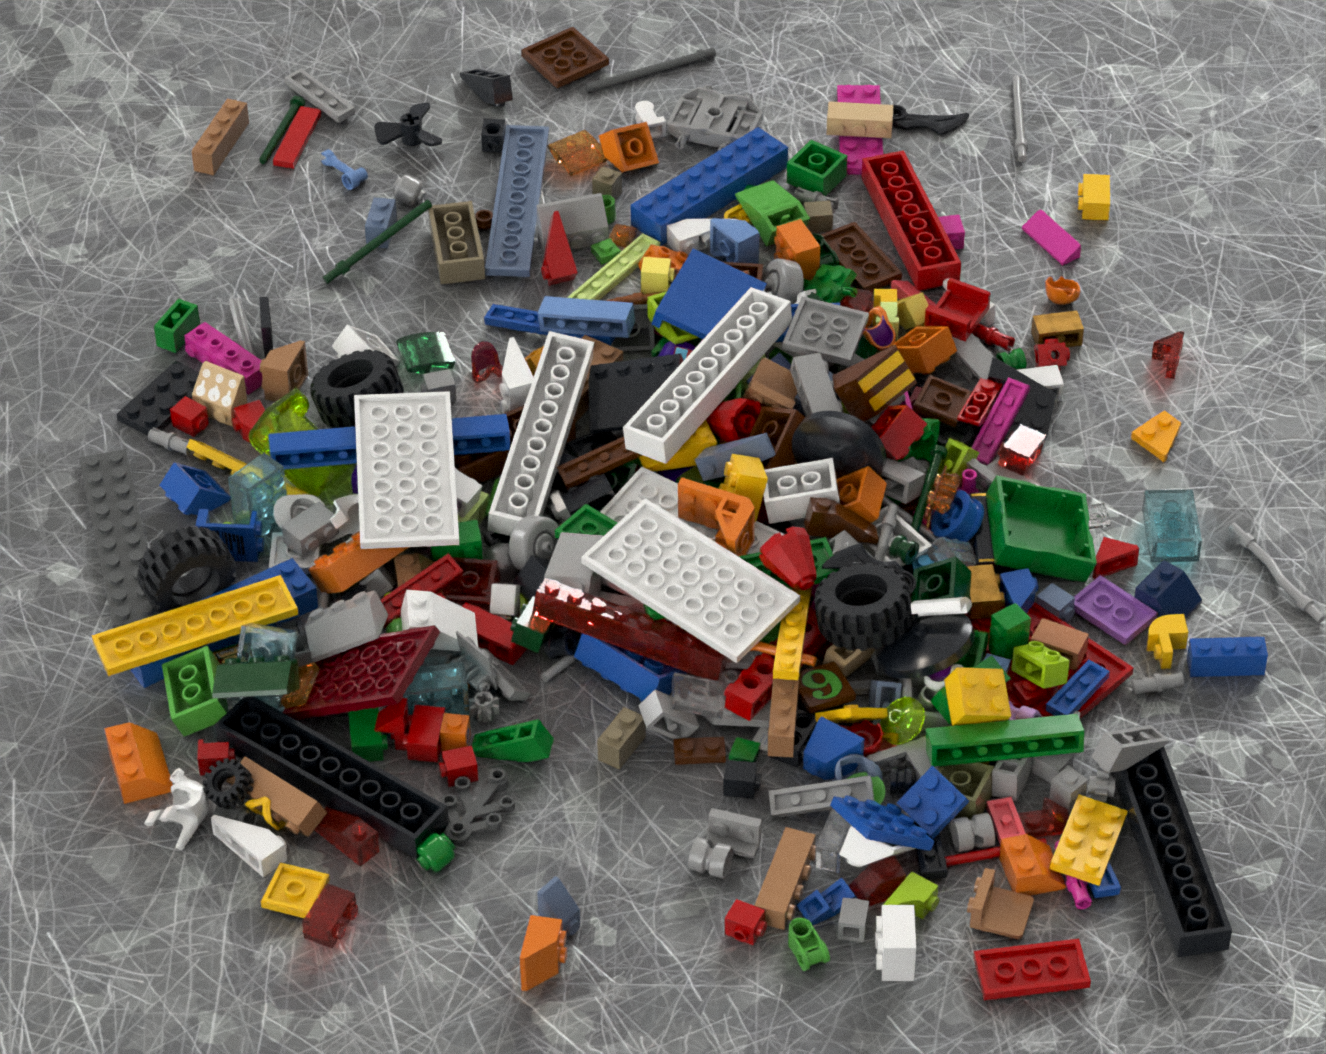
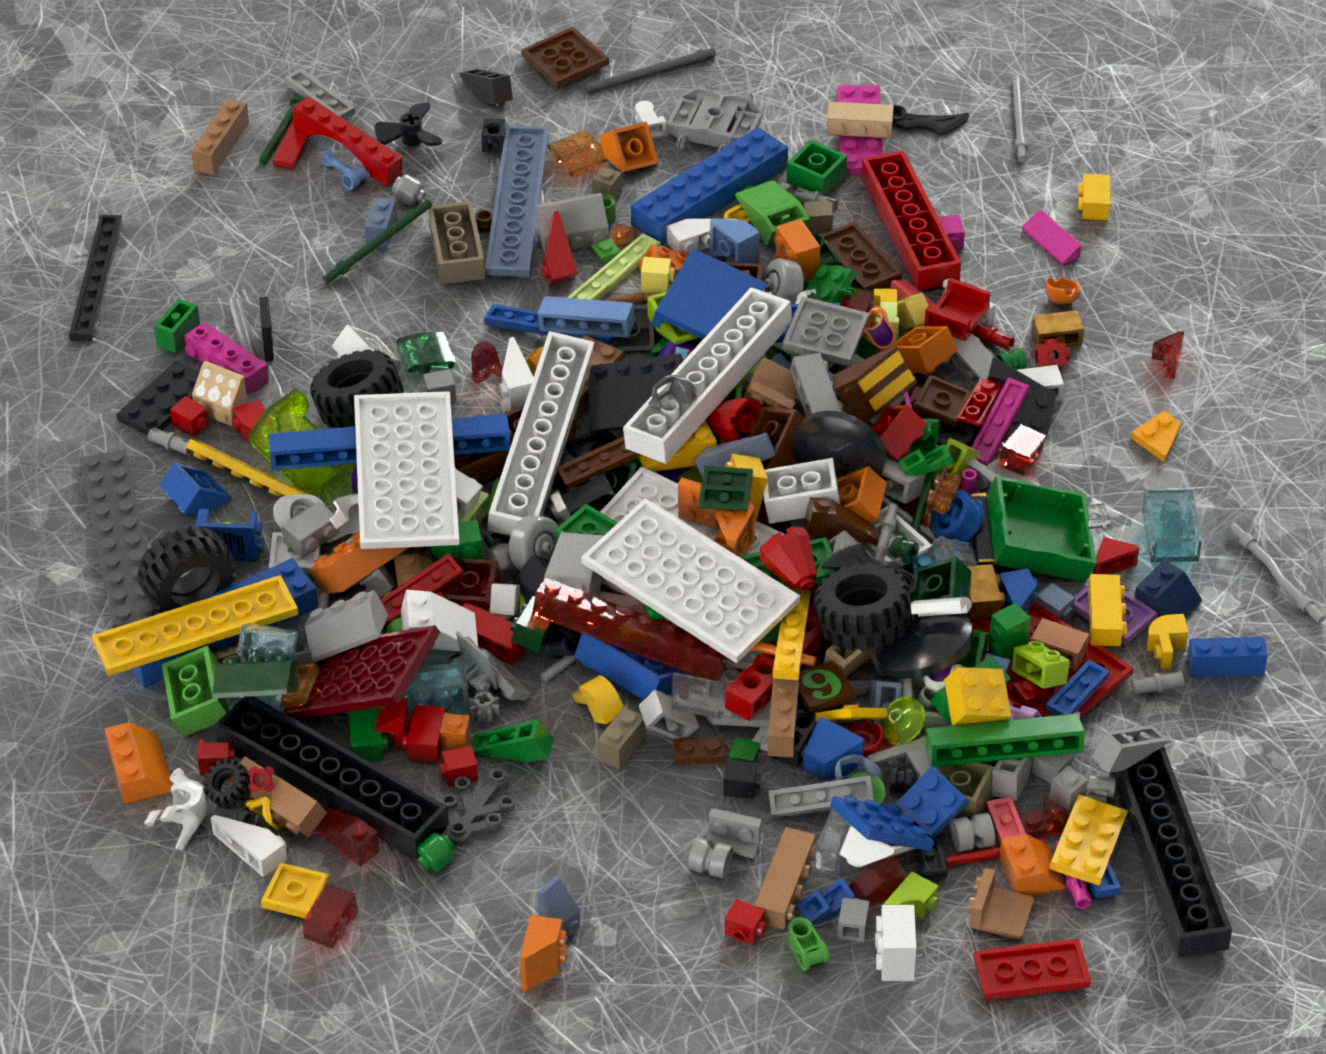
clear light blue brick [228,453,287,538] -> none
medium nougat slope [260,340,308,405] -> none
none -> black tile [69,215,123,341]
none -> red plate [248,766,275,792]
none -> red arch [293,96,403,187]
none -> yellow brick [572,675,624,724]
none -> dark grey piece [648,375,696,410]
none -> dark green slope [698,466,754,512]
none -> green slope [898,444,954,475]
none -> yellow brick [1088,574,1127,646]

